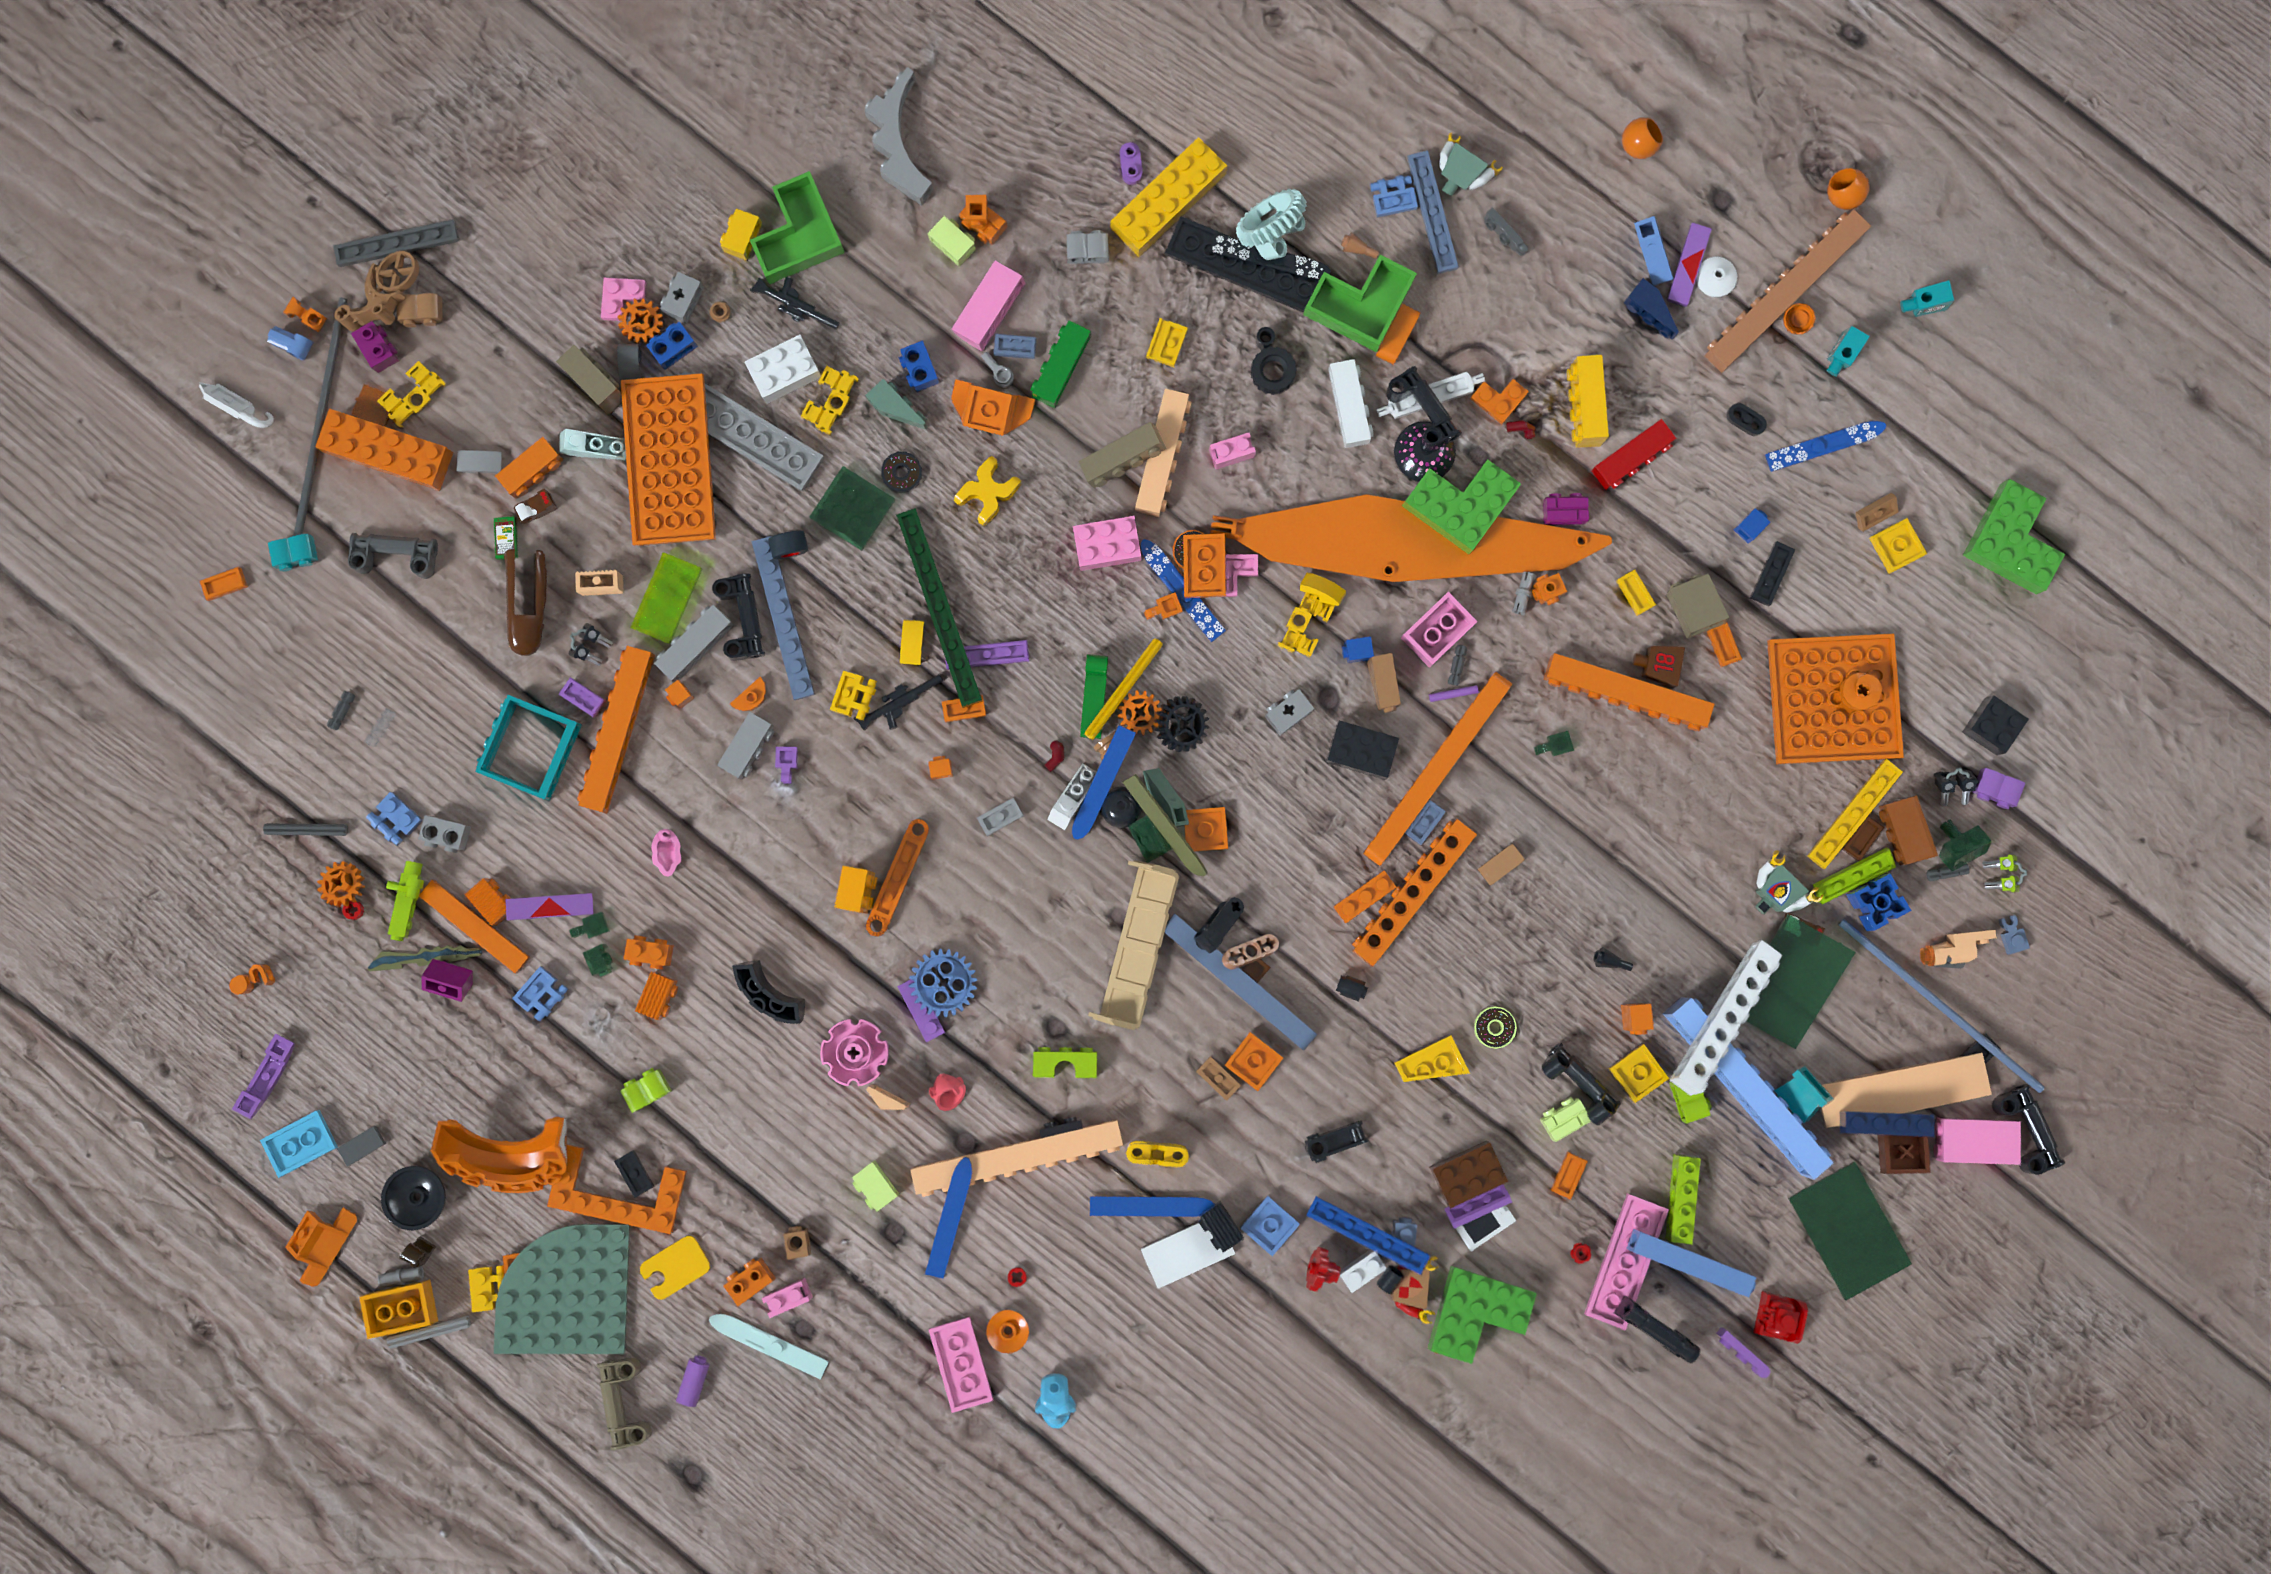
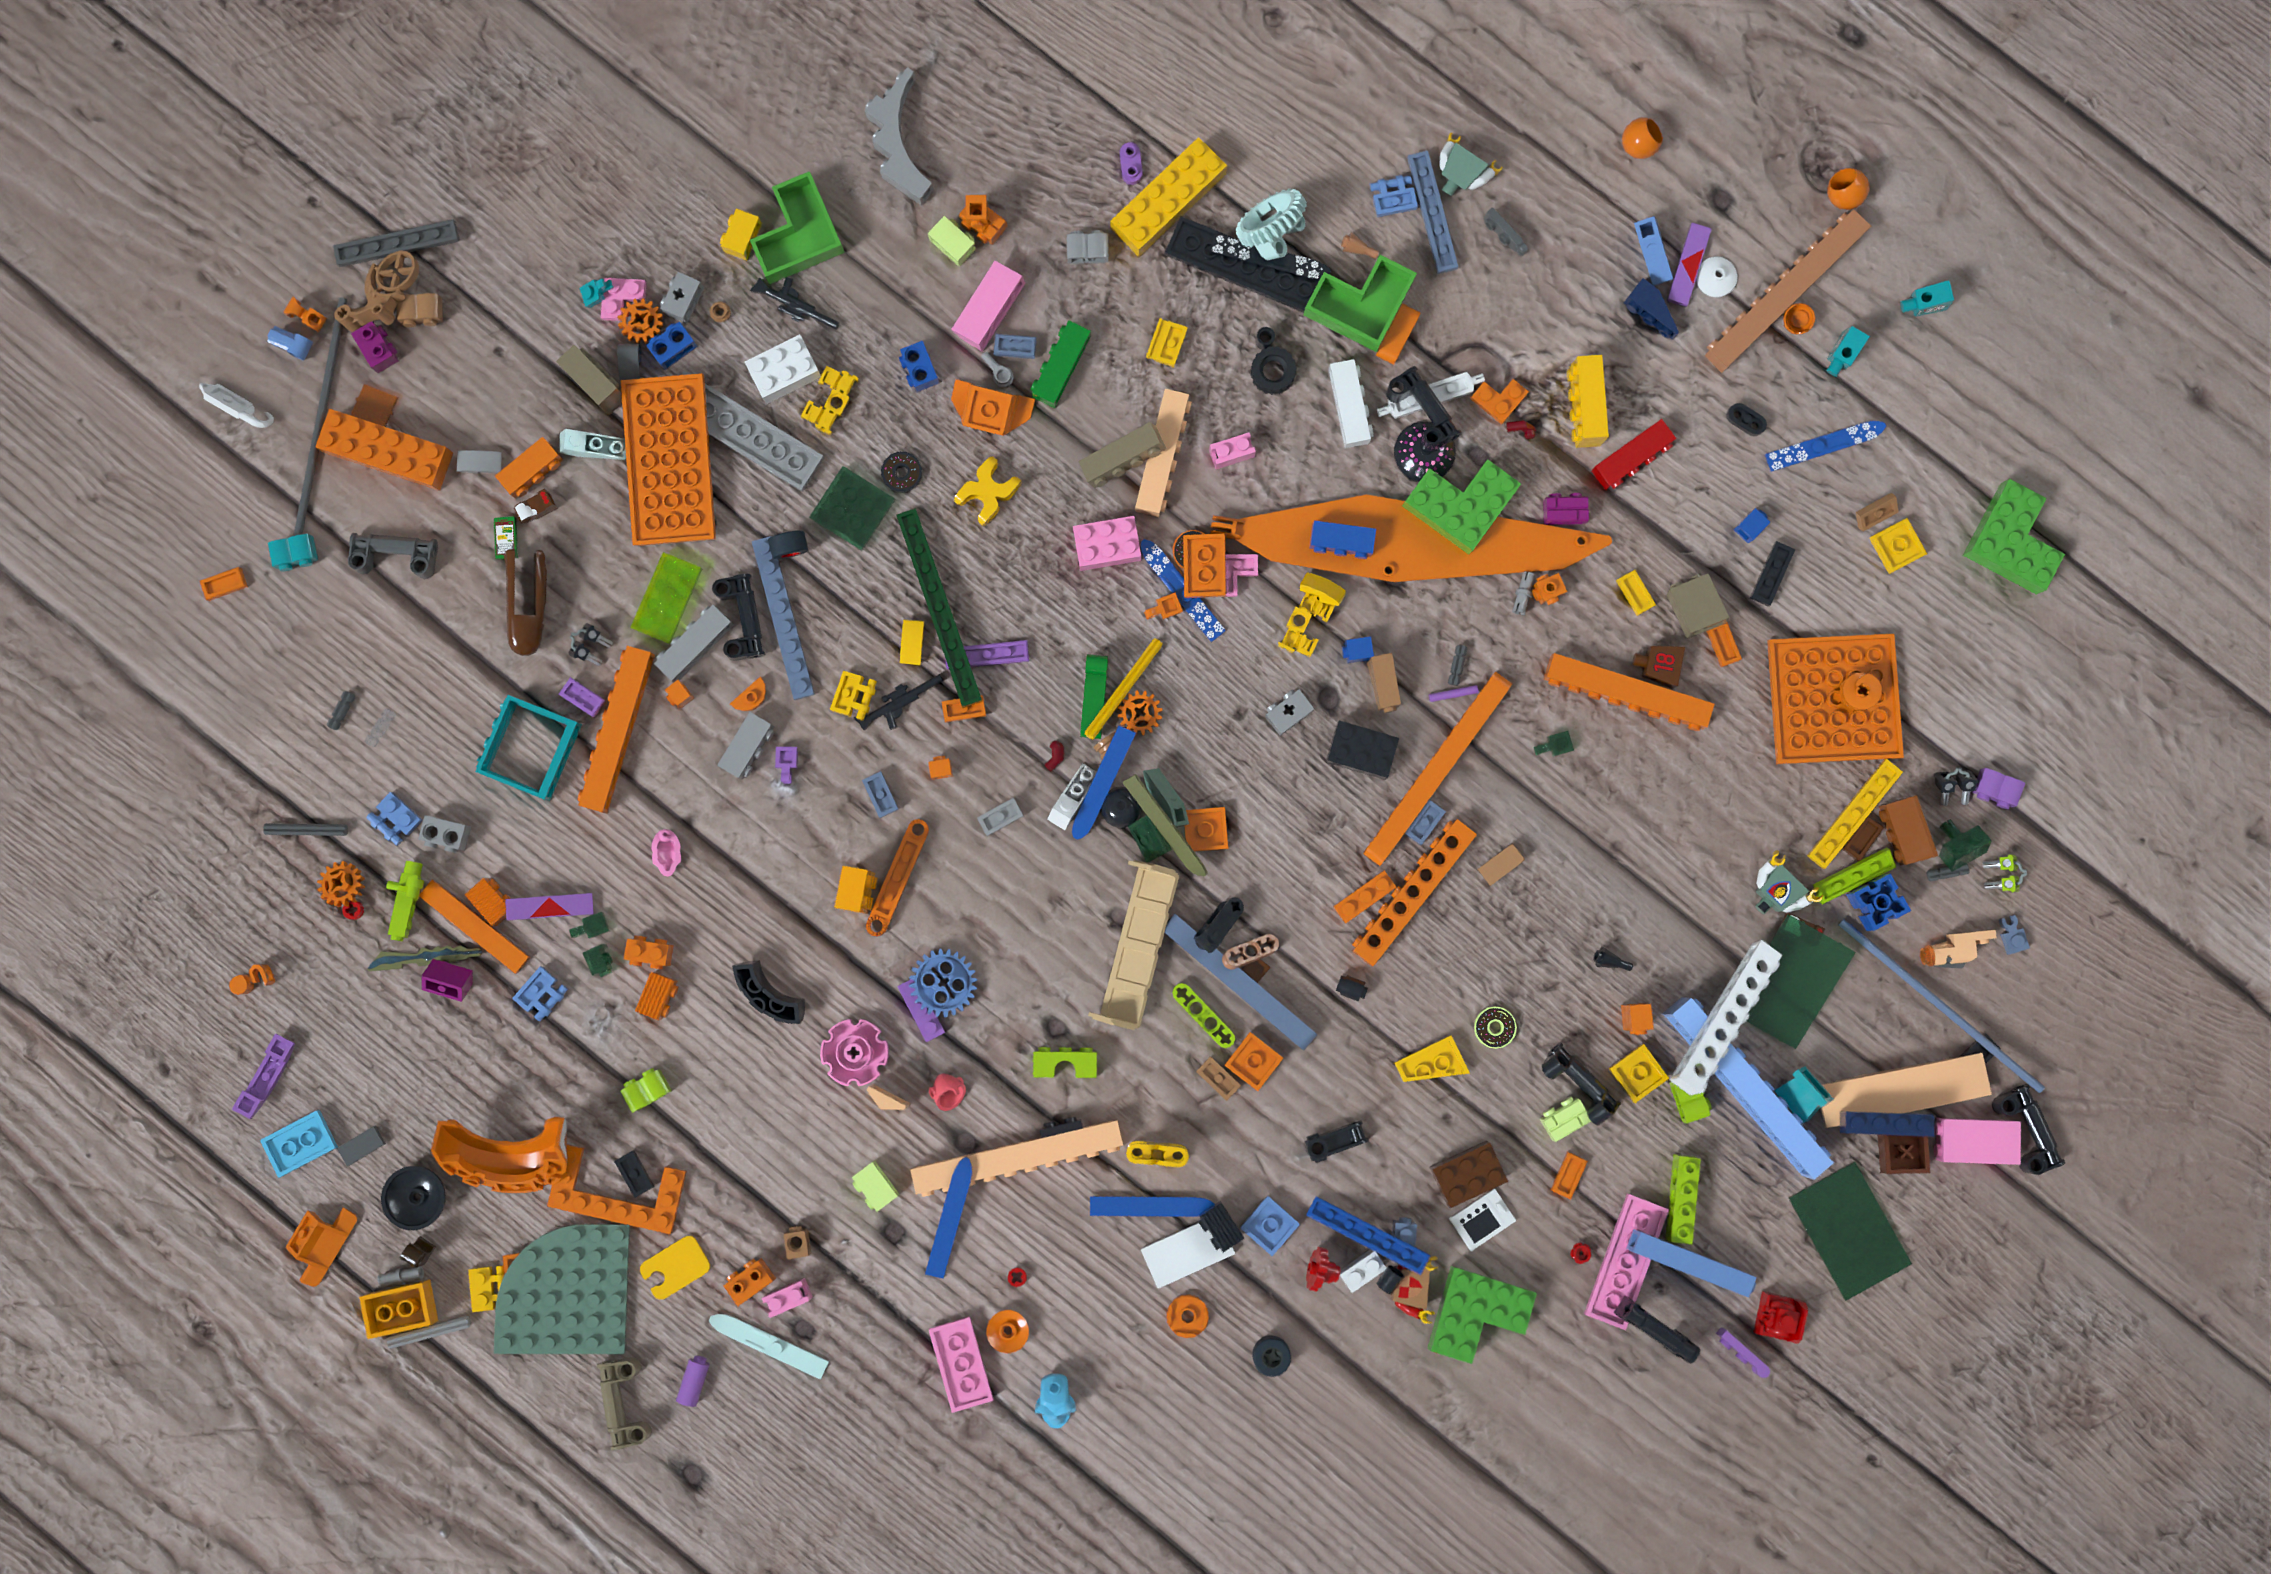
yellow piece [377,361,446,428] -> none
light nougat brick [575,570,623,596] -> none
sand green slope [865,379,927,430] -> none
black gear [1154,696,1210,752] -> none
bright pink brick [1401,592,1477,668] -> none
medium lavender plate [1445,1184,1512,1229] -> none
black brick [1962,695,2029,756] -> none
none -> teal plate [579,279,614,308]
none -> sand blue plate [862,772,899,818]
none -> orange tile [1167,1294,1209,1338]
none -> lime beam [1172,983,1235,1048]
none -> black wheel [1252,1335,1291,1377]
none -> blue brick [1309,521,1376,559]

